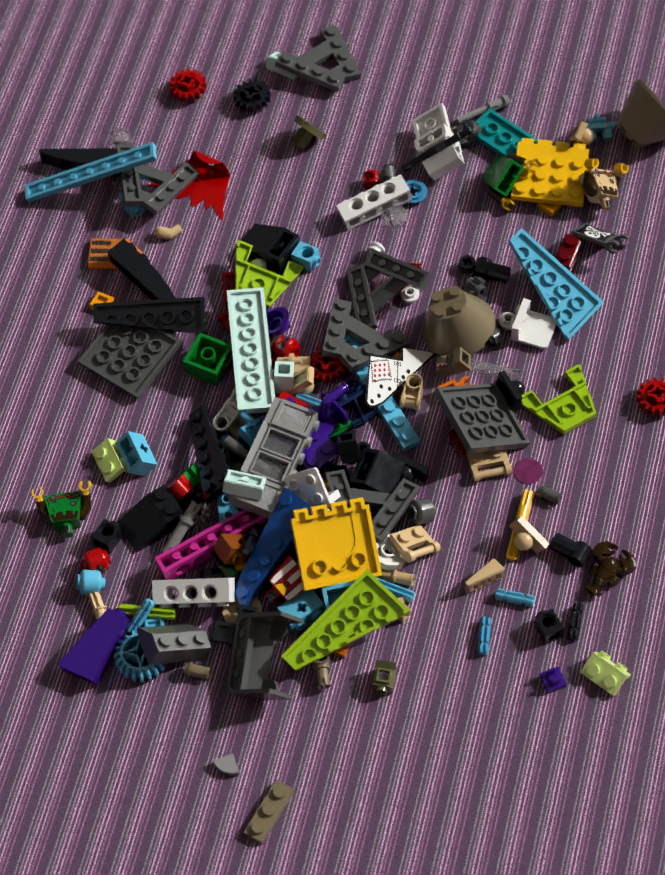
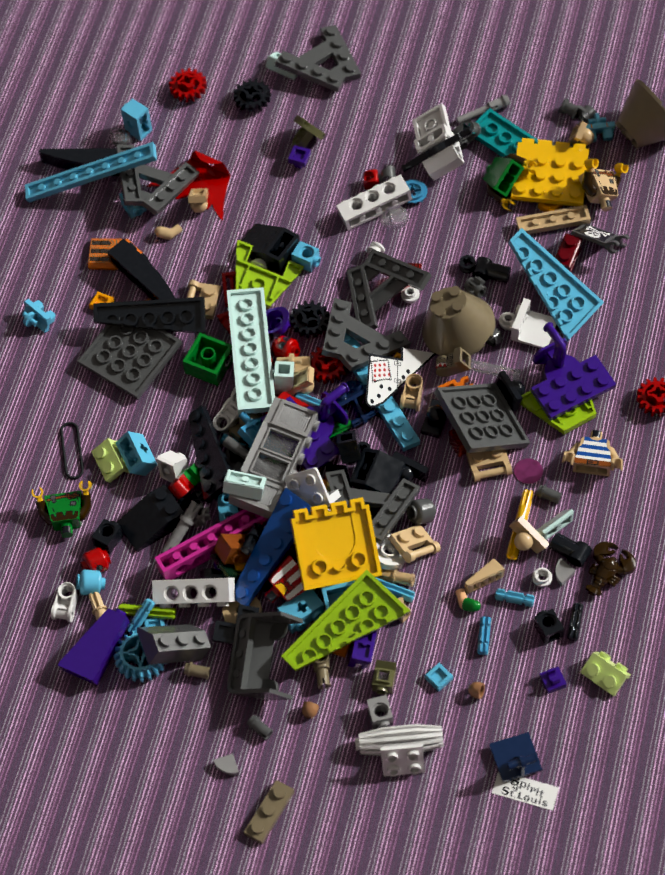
none -> medium azure hips [22,299,56,333]
none -> white piece [51,582,78,623]
none -> black piece [60,422,84,479]
none -> medium azure brick [121,98,152,141]
none -> white slope [156,450,189,483]
none -> tan plate [186,280,221,320]
none -> tan tile [188,188,209,213]
none -> dark grey pin [247,715,274,741]
none -> dark purple tile [288,145,311,169]
none -> black gear [290,300,330,339]
none -> medium nougat hinge [302,701,319,718]
none -> dark purple hinge [348,630,377,669]
none -> white plate [355,724,444,776]
none -> light grey brick [367,695,393,730]
none -> black tile [421,399,447,438]
none -> medium azure tile [424,663,453,692]
none -> green arm [455,588,481,612]
none -> medium nougat hinge [468,682,485,699]
none -> dark blue plate [489,732,543,783]
none -> white sticker [492,771,559,810]
none -> tan plate [516,205,591,234]
none -> dark purple plate [530,322,616,421]
none -> white plate [532,568,552,587]
none -> light aqua slope [537,509,574,540]
none -> light grey tile [555,558,576,586]
none -> dark grey connector [559,99,596,123]
none -> torso [562,430,623,477]

